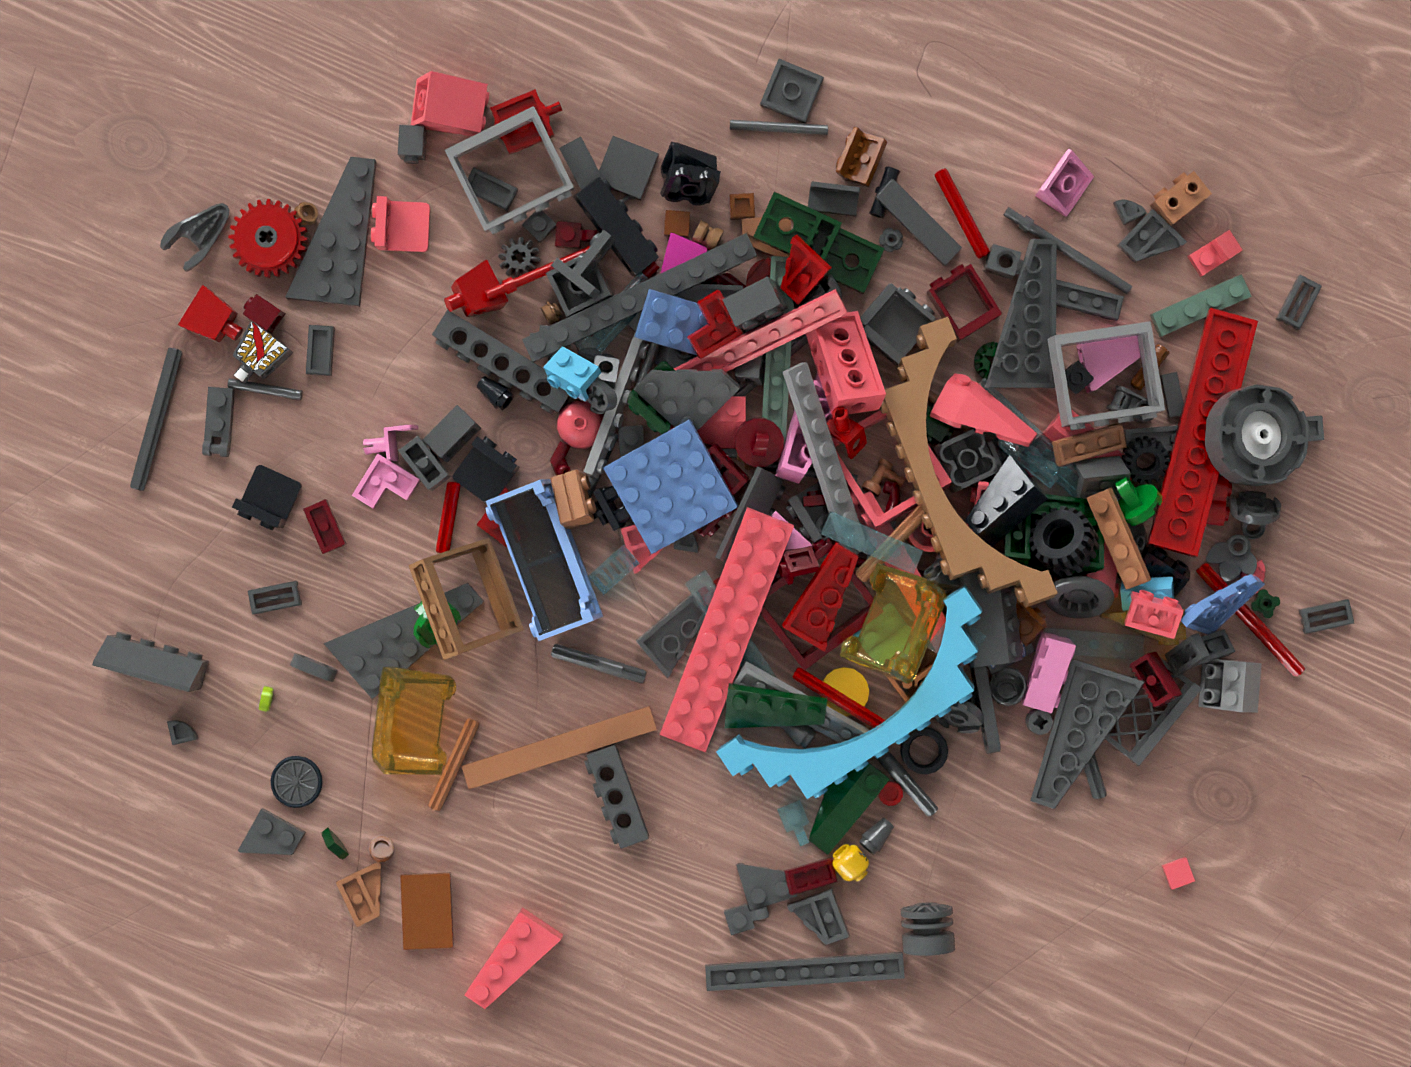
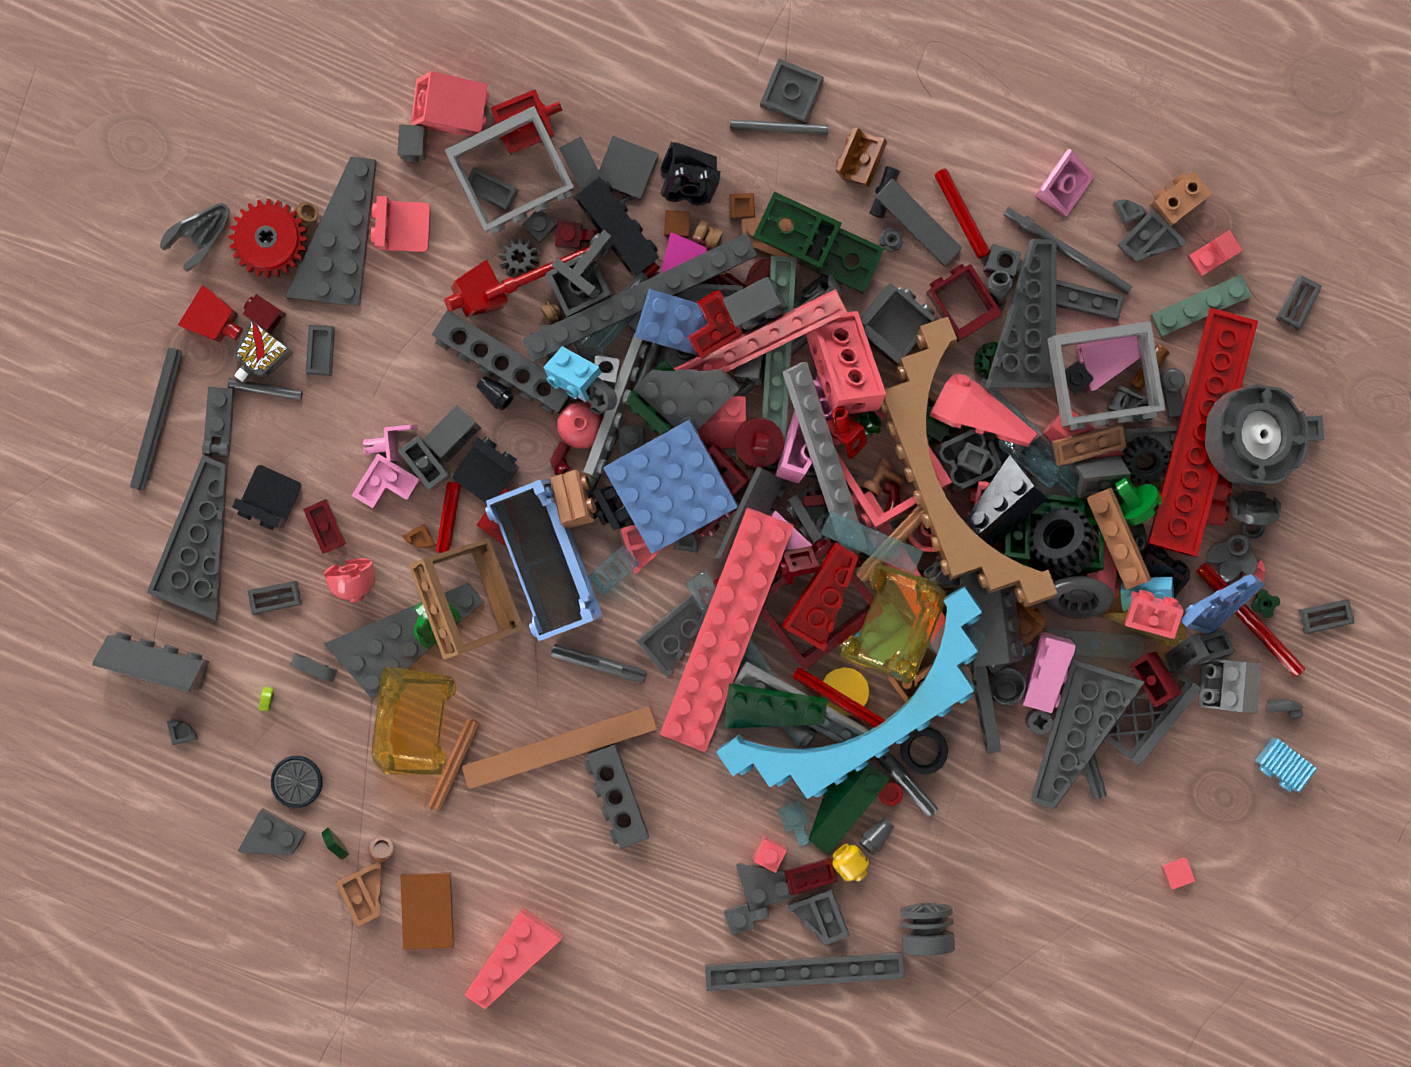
red wing [780,235,832,305] -> none
dark grey panel [808,181,860,217] -> none
dark grey tile [934,690,984,734] -> none
none -> dark grey wing [147,455,228,620]
none -> coral cylinder [324,558,376,602]
none -> dark orange tile [402,524,436,548]
none -> coral brick [753,836,787,873]
none -> dark green plate [857,411,882,436]
none -> dark grey tile [956,442,990,476]
none -> dark grey cone [988,271,1013,307]
none -> dark grey piece [1160,368,1185,393]
none -> medium azure brick [1255,737,1317,793]
none -> dark grey arm [1267,699,1303,719]

